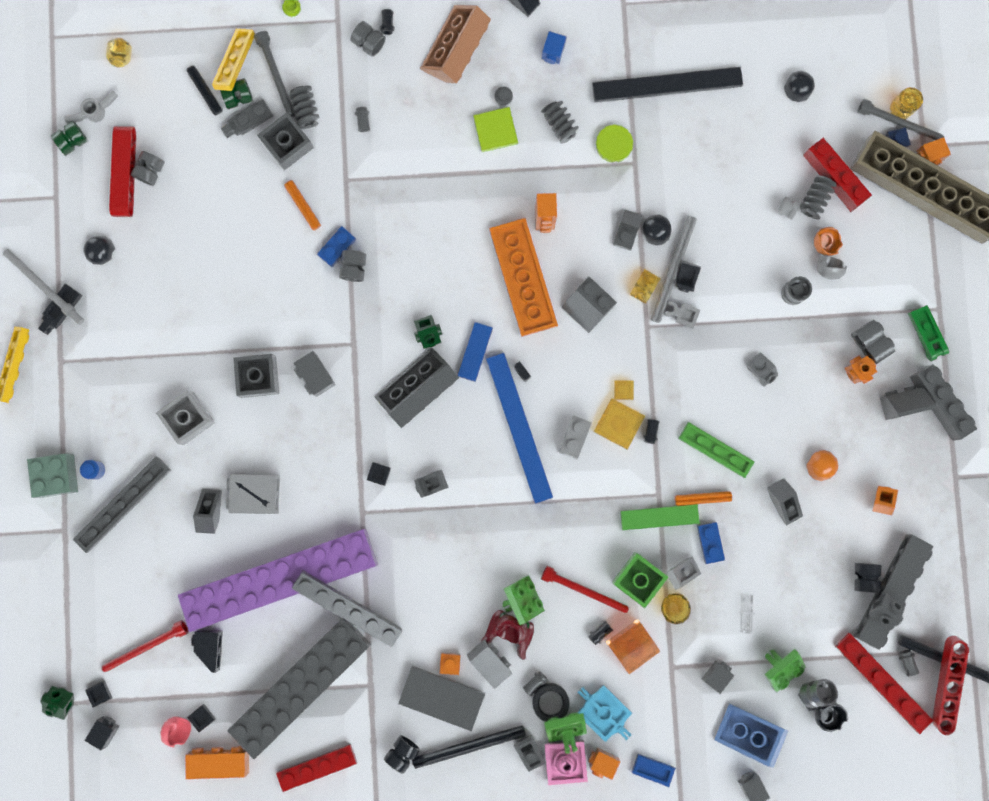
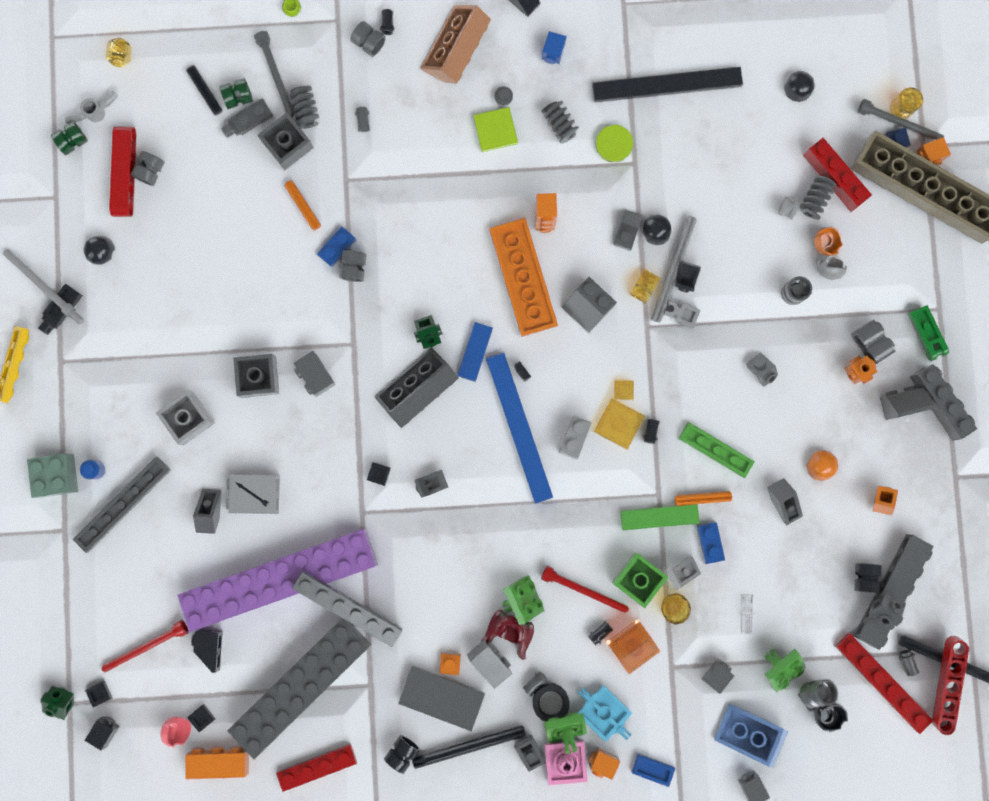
yellow plate [212,28,255,91] -> none

